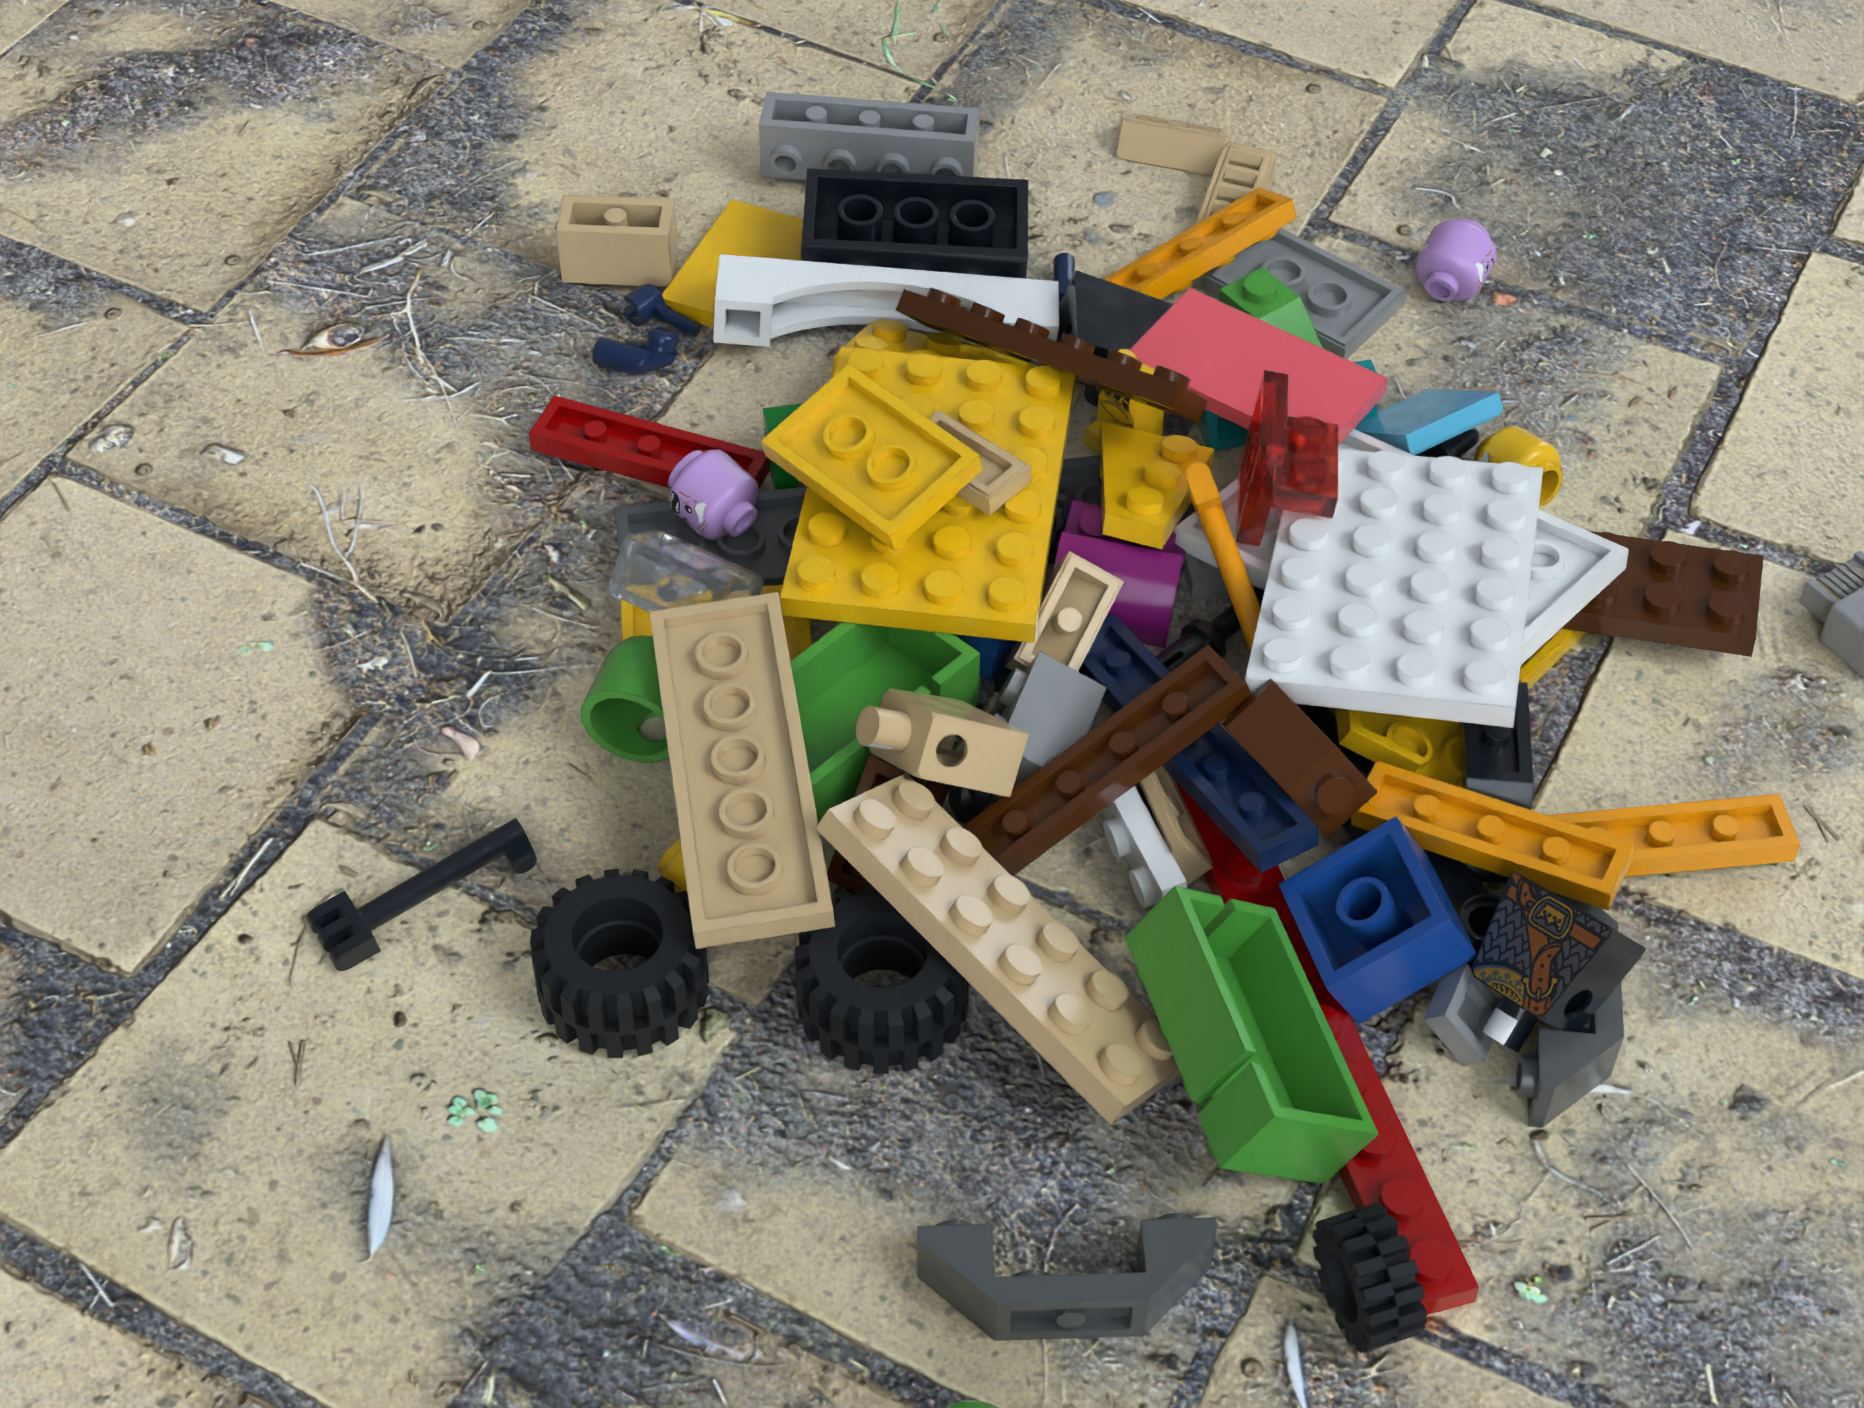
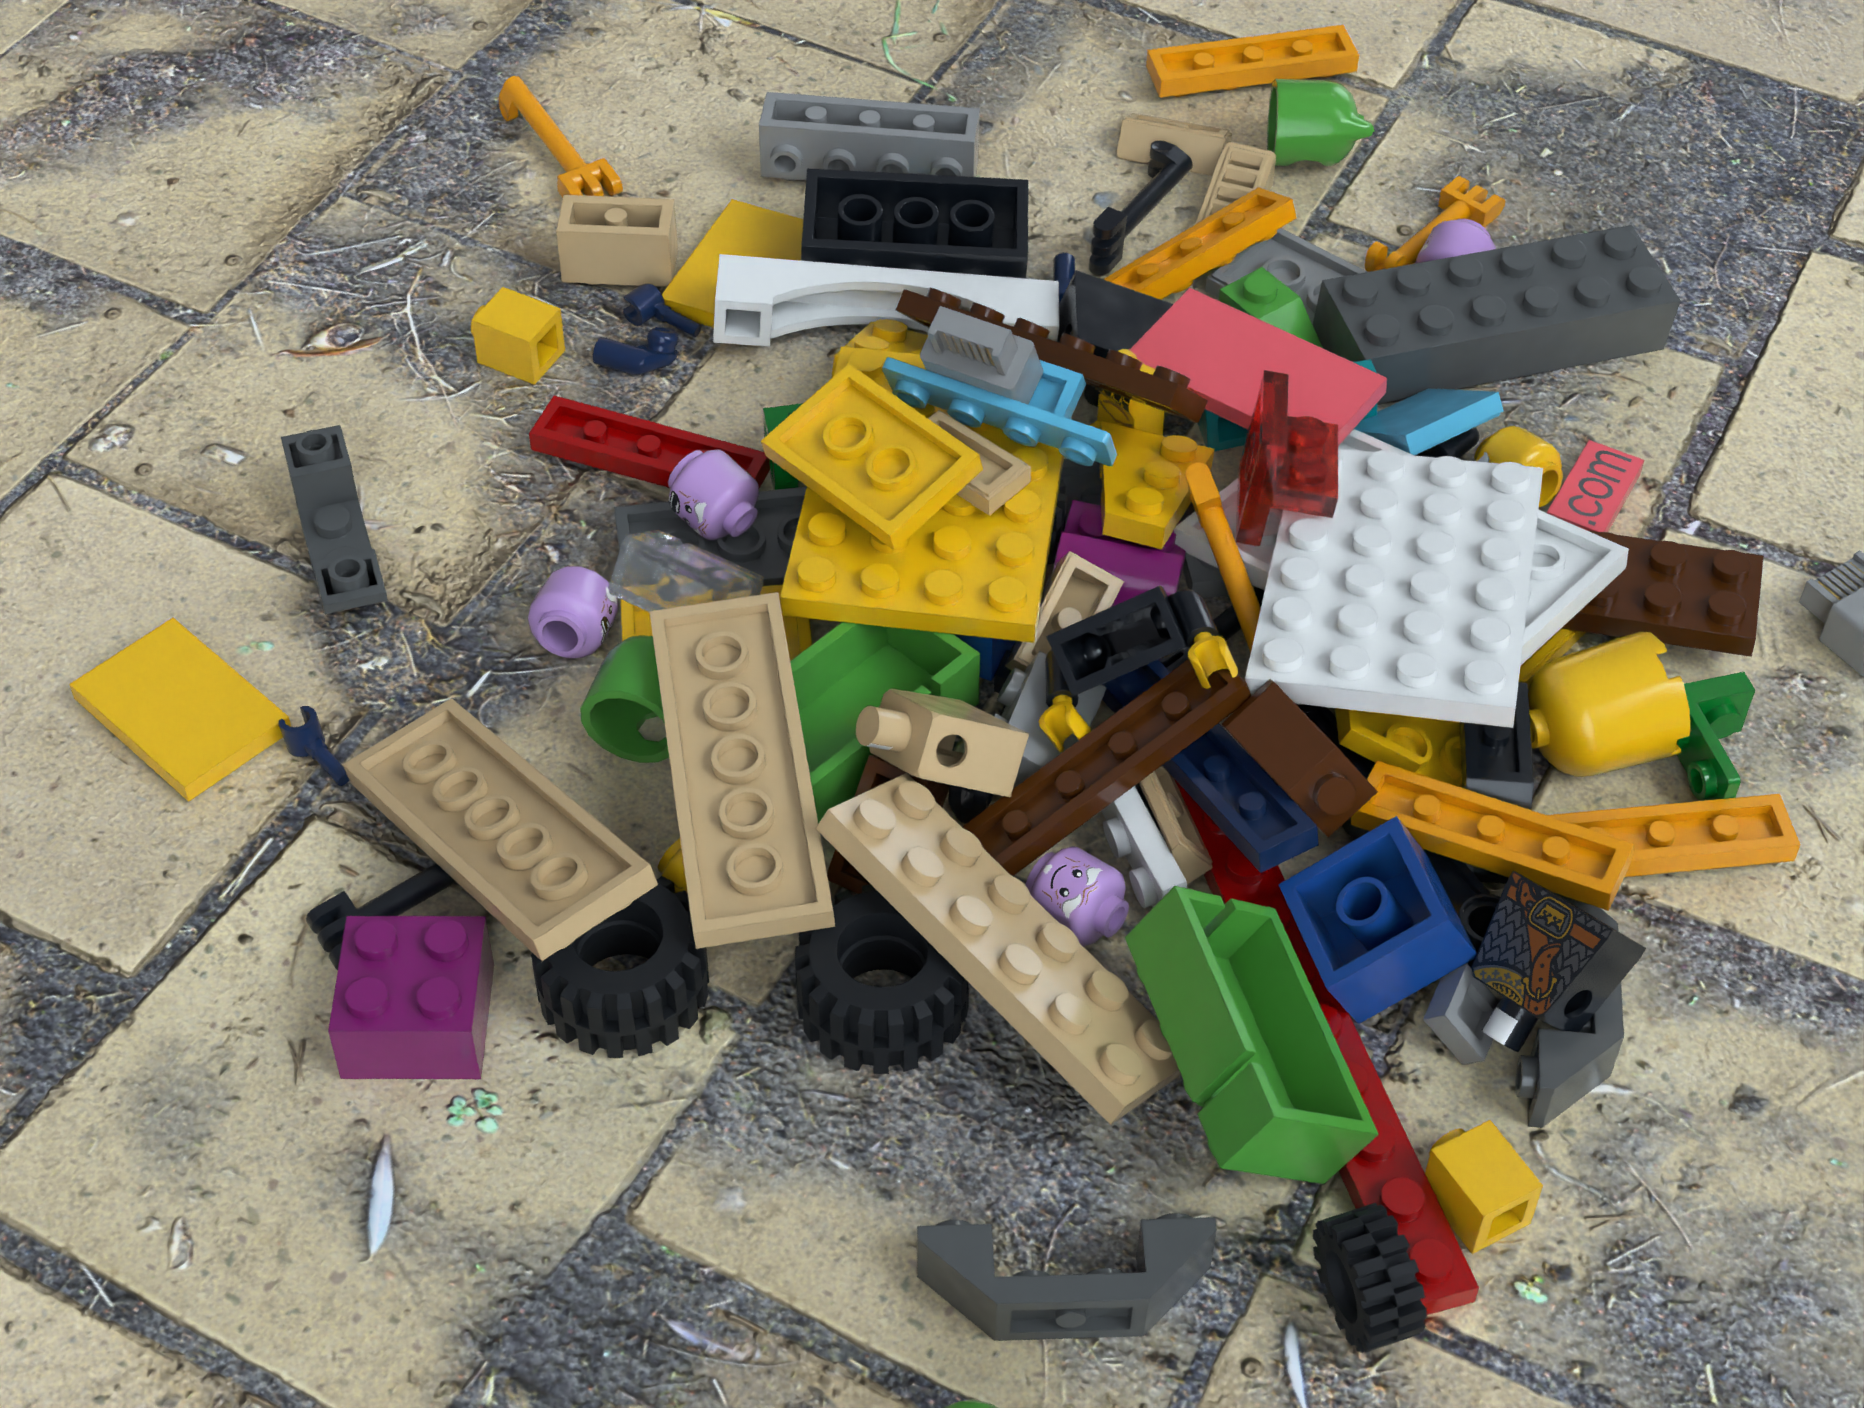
none -> yellow tile [69,618,291,802]
none -> dark blue hand [279,706,349,786]
none -> dark grey slope [281,425,388,614]
none -> magenta brick [328,916,494,1079]
none -> tan plate [342,698,658,961]
none -> yellow brick [471,287,565,385]
none -> light orange hinge [499,76,623,197]
none -> lavender head [528,566,619,658]
none -> medium azure bracket [882,357,1117,466]
none -> light grey piece [920,306,1043,404]
none -> lavender head [1025,846,1129,947]
none -> black torso [1038,585,1238,753]
none -> black hinge [1089,141,1193,275]
none -> light orange plate [1146,25,1359,98]
none -> bright green piece [1267,79,1374,167]
none -> dark grey brick [1313,225,1681,404]
none -> light orange hinge [1364,176,1505,272]
none -> yellow brick [1425,1120,1543,1254]
none -> yellow cylinder [1528,631,1691,777]
none -> coral tile [1547,440,1644,532]
none -> green bracket [1677,672,1755,801]

